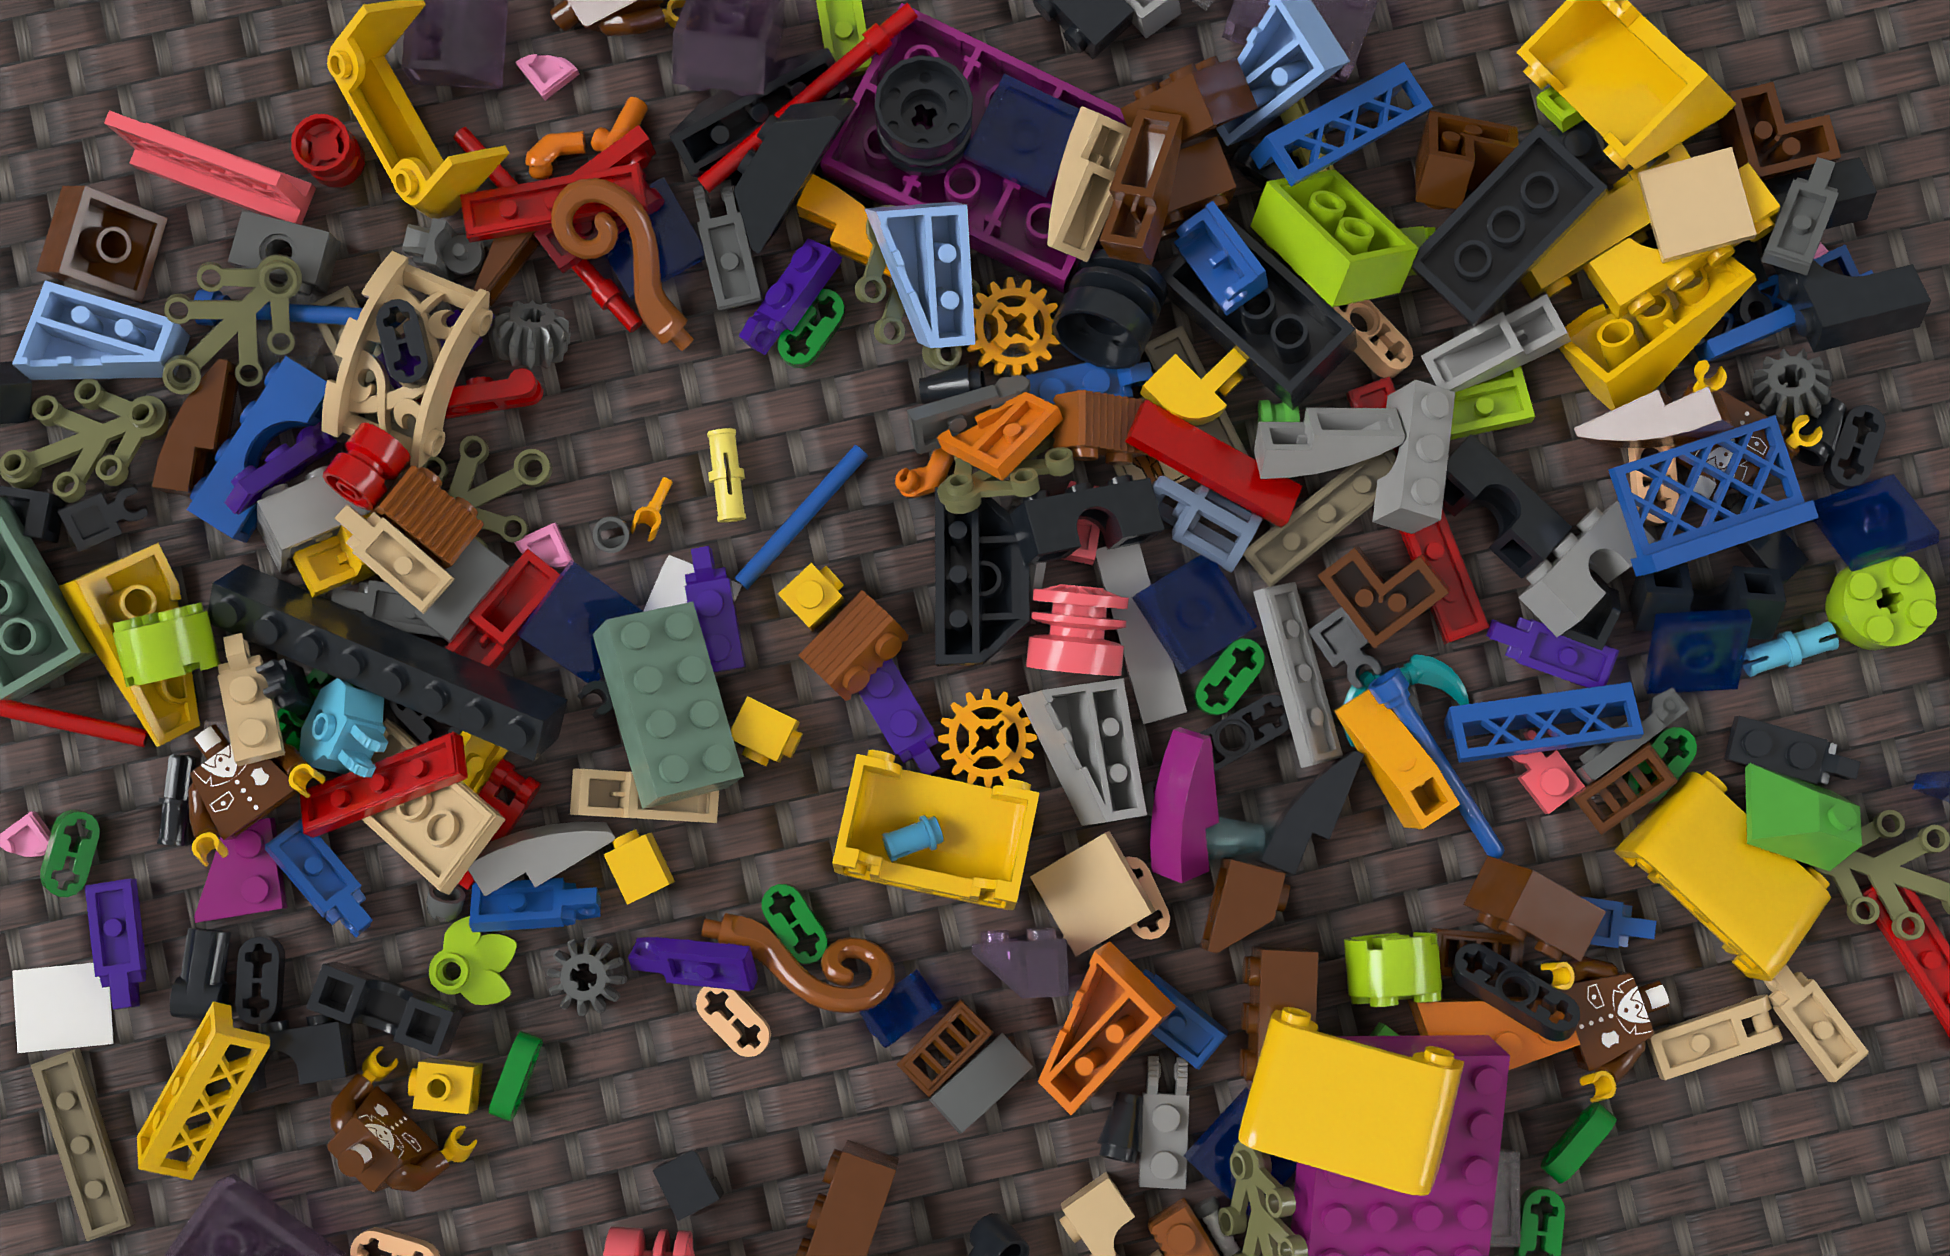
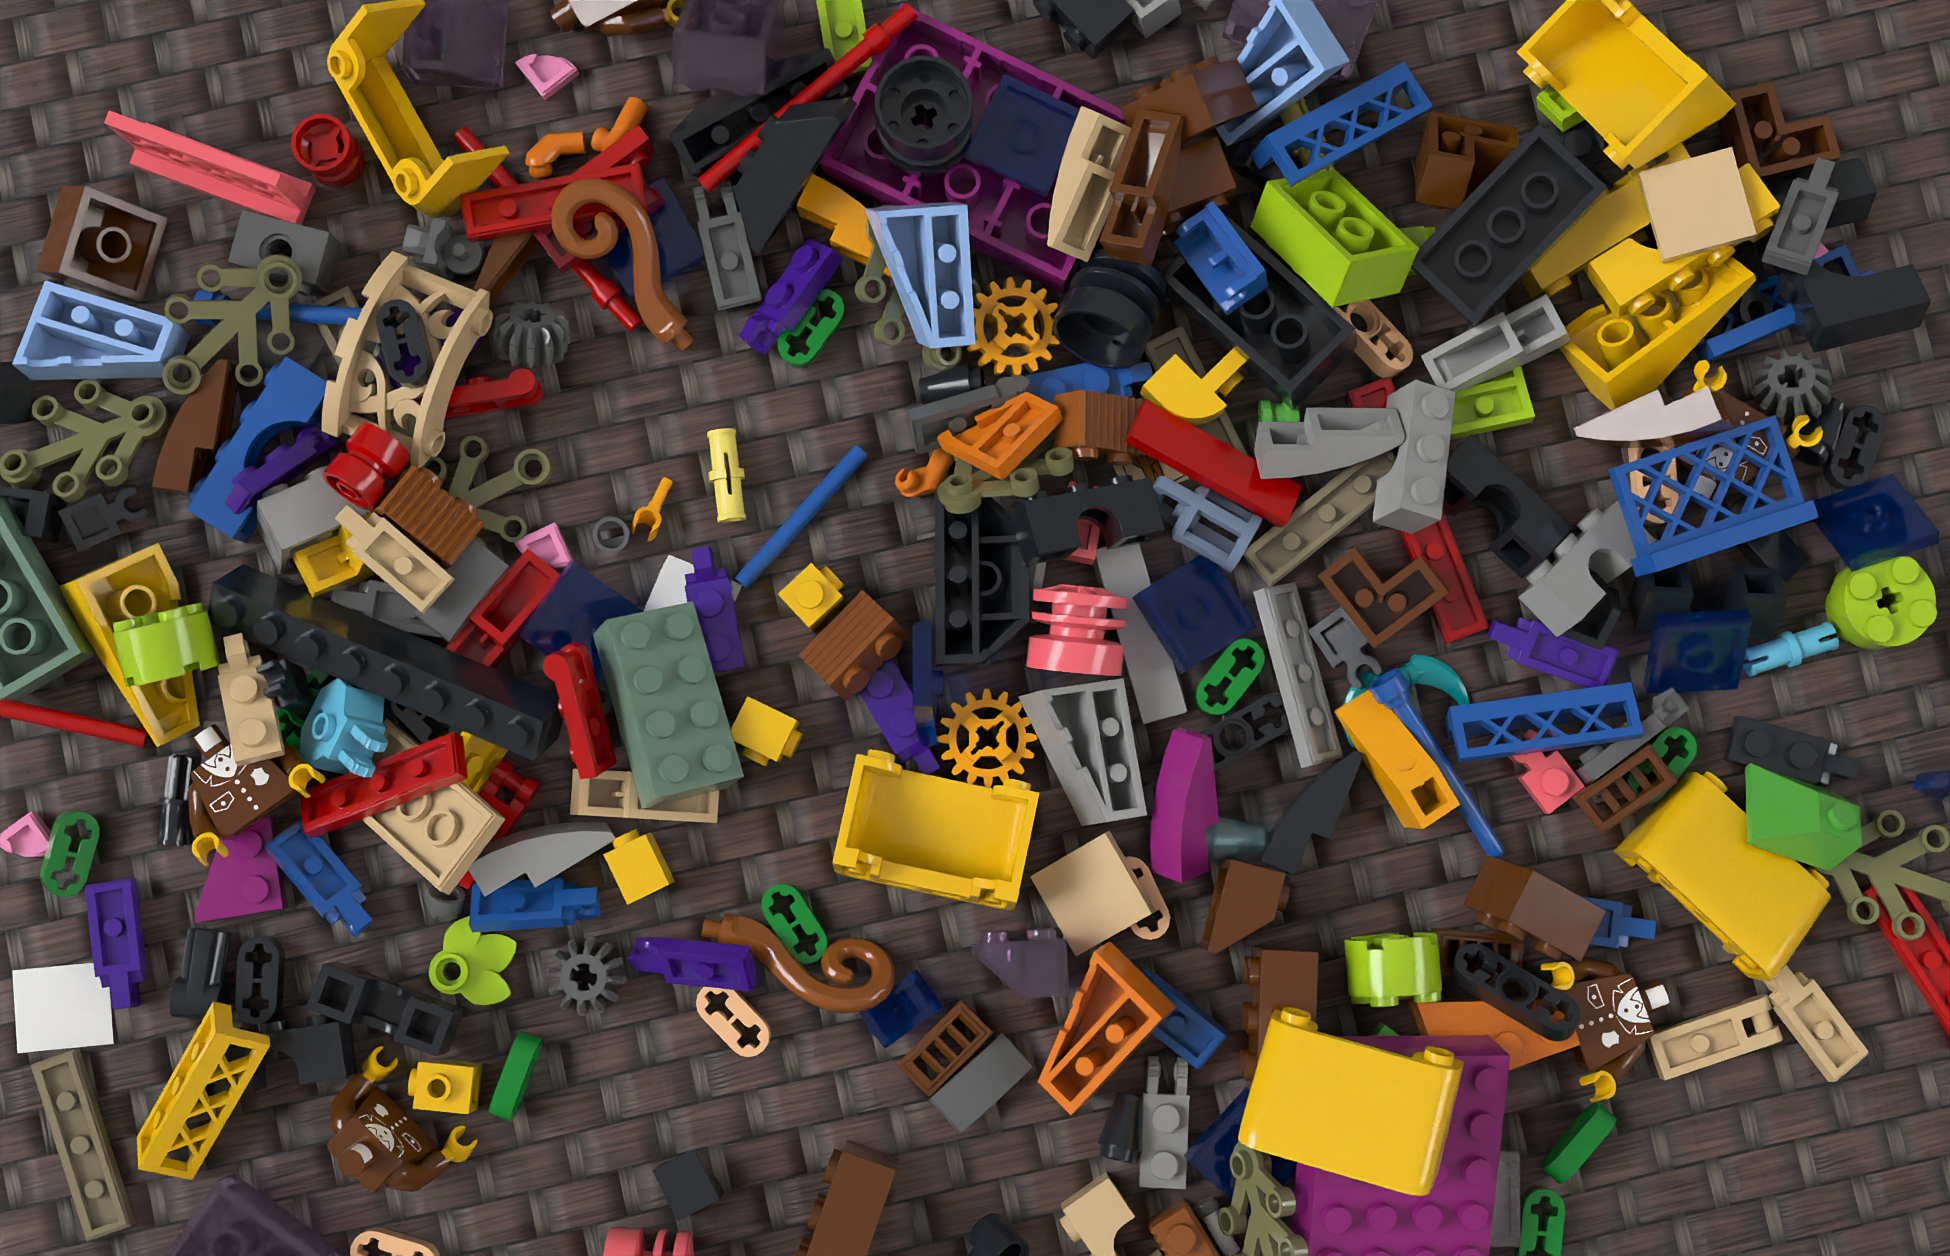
dark azure pin [882,815,944,862] -> none
none -> red plate [543,642,617,779]
none -> clear blue plate [913,622,945,746]

